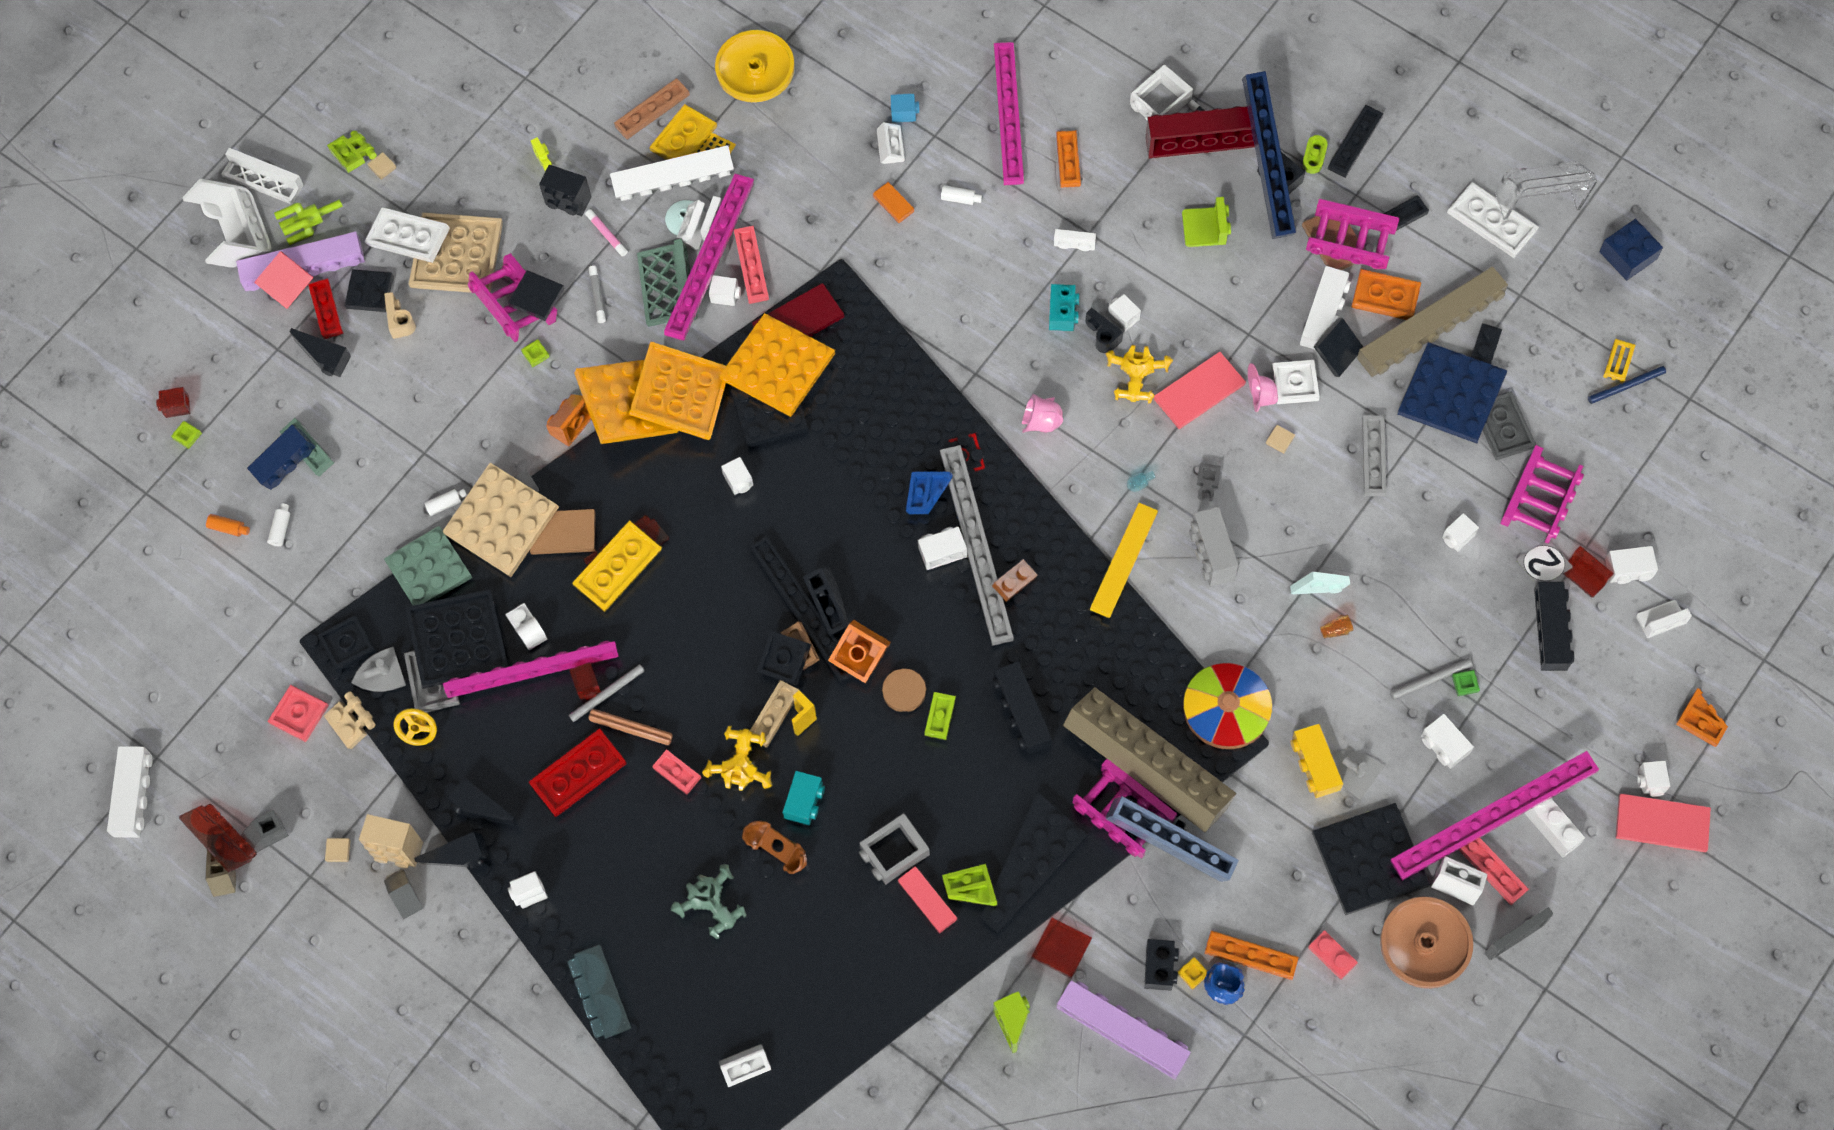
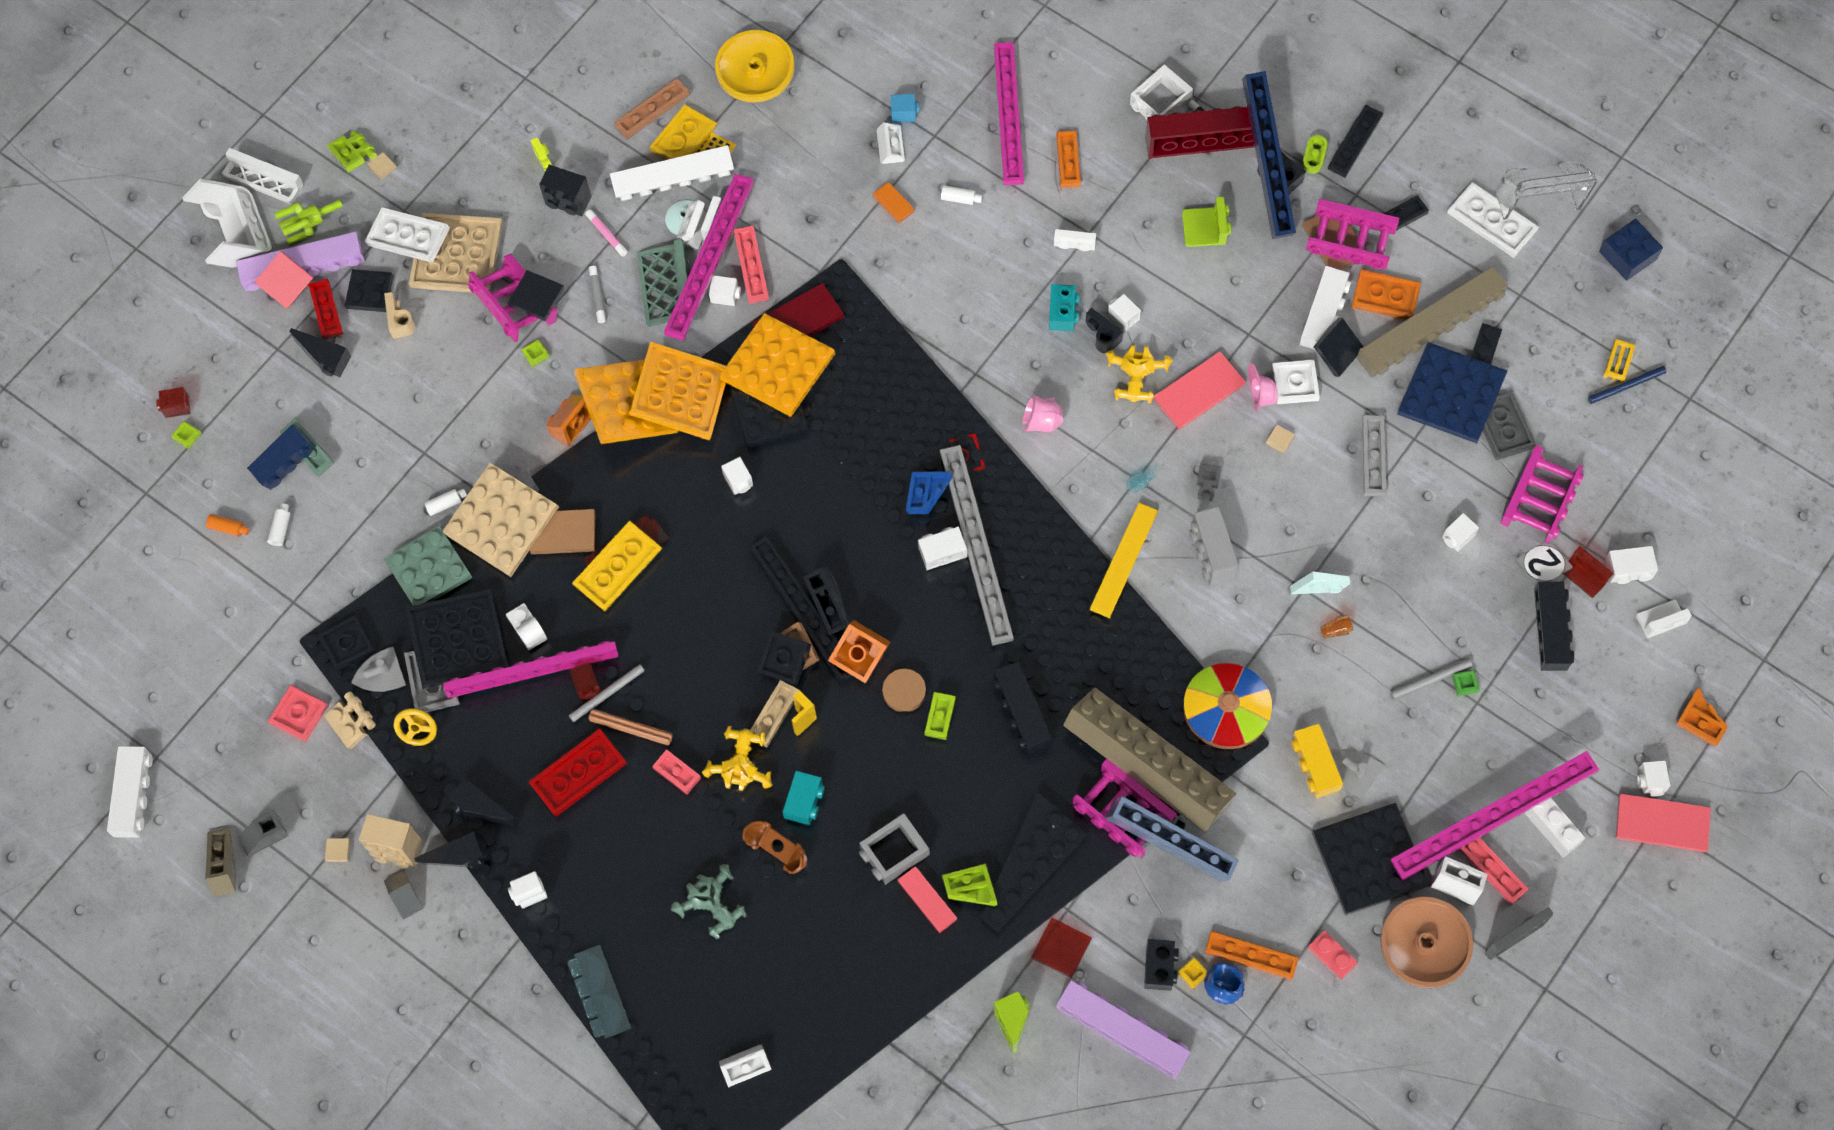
clear red windscreen [179,804,257,873] -> none
plate [992,559,1038,602] -> none
white brick [1421,714,1474,769] -> none

